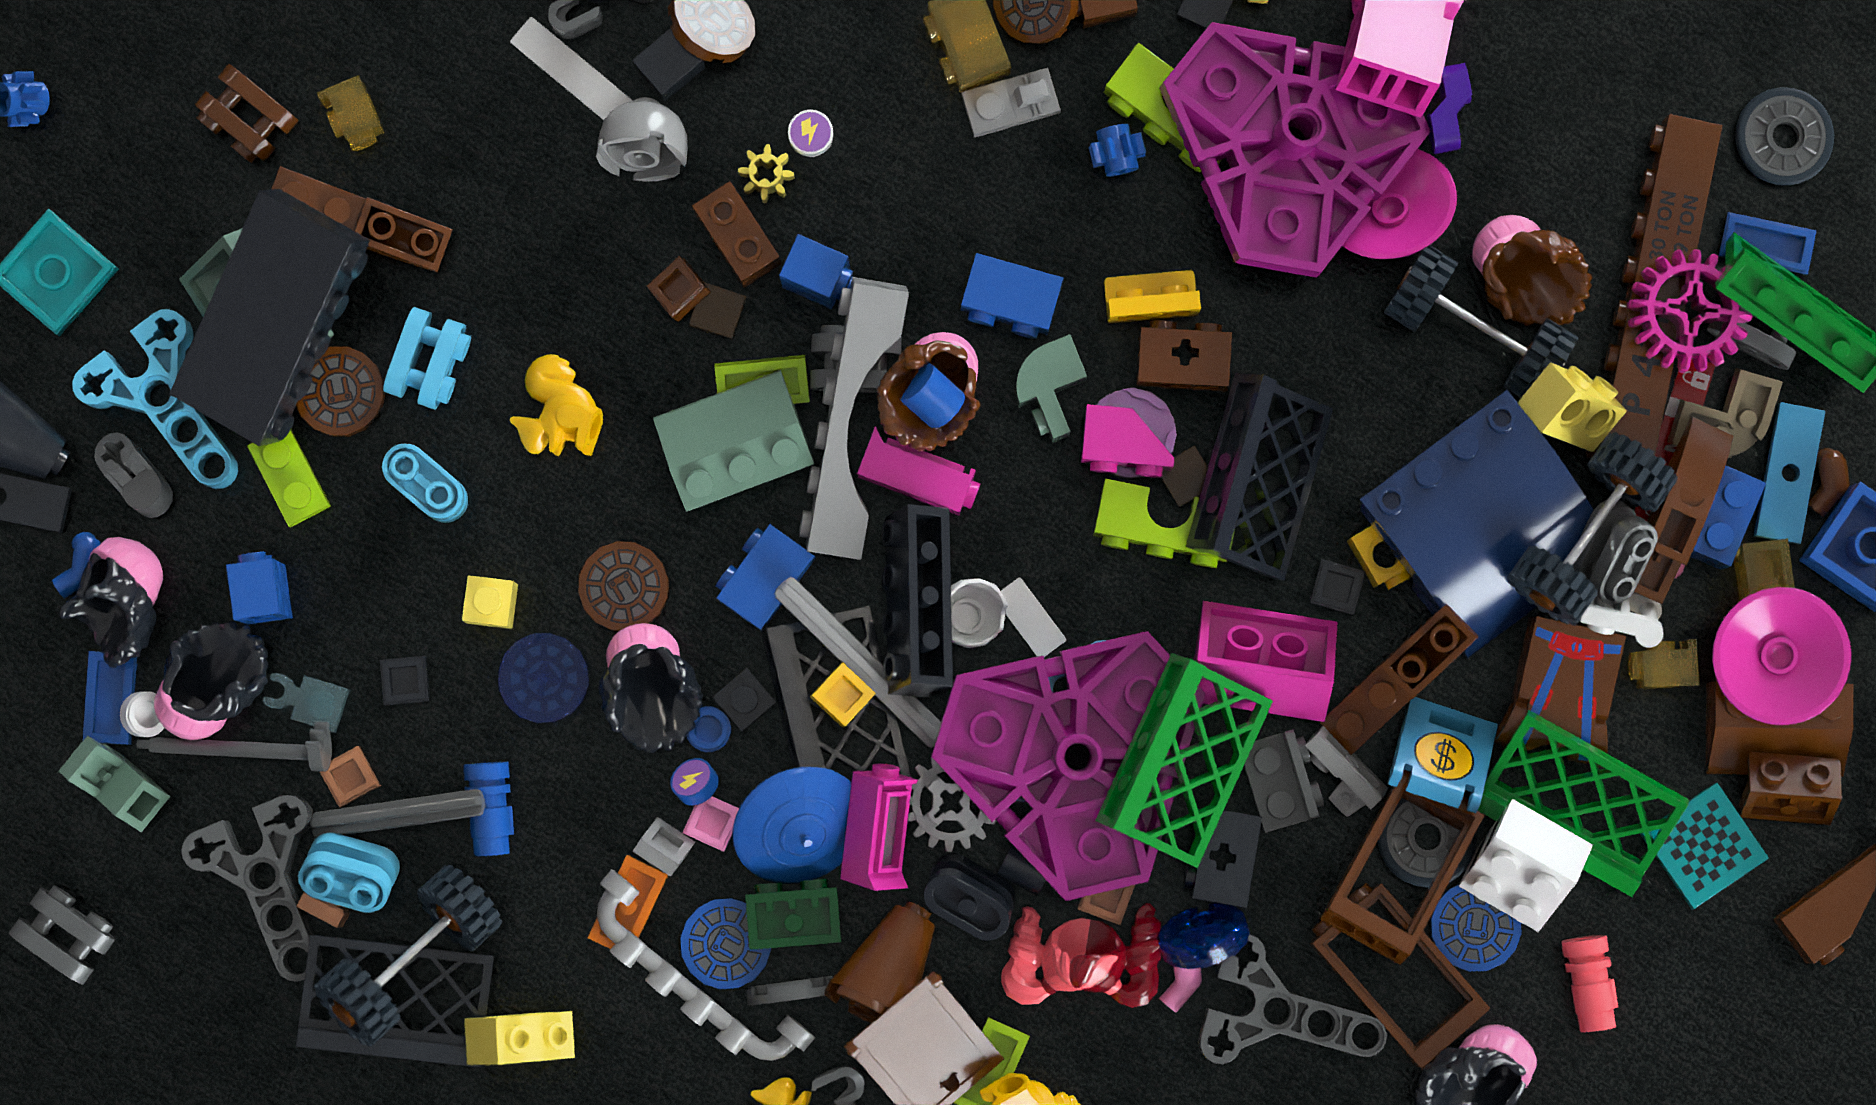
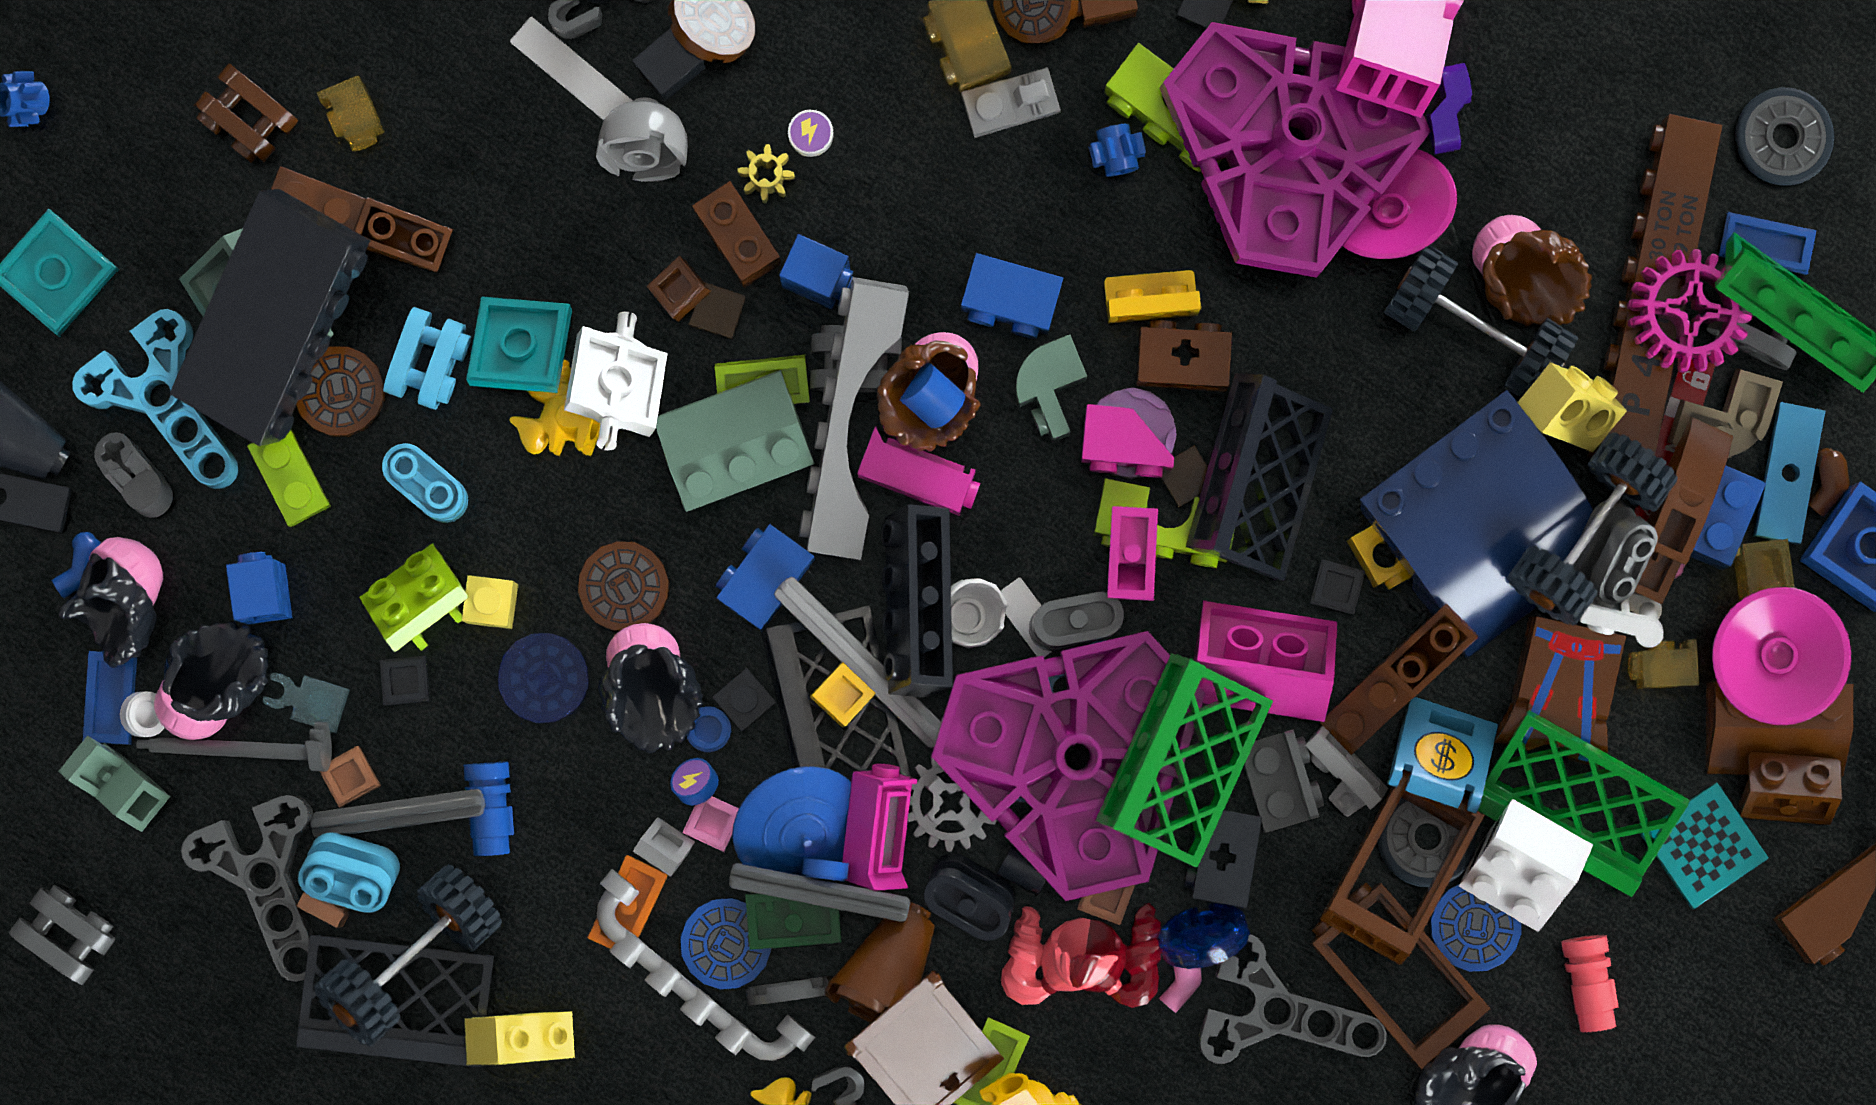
none -> lime plate [359,543,469,652]
none -> teal tile [466,297,572,393]
none -> white plate [564,312,668,450]
none -> dark grey axle [729,863,910,922]
none -> blue tile [802,858,849,881]
none -> dark grey brick [1029,592,1124,651]
none -> dark pink slope [1107,506,1158,601]

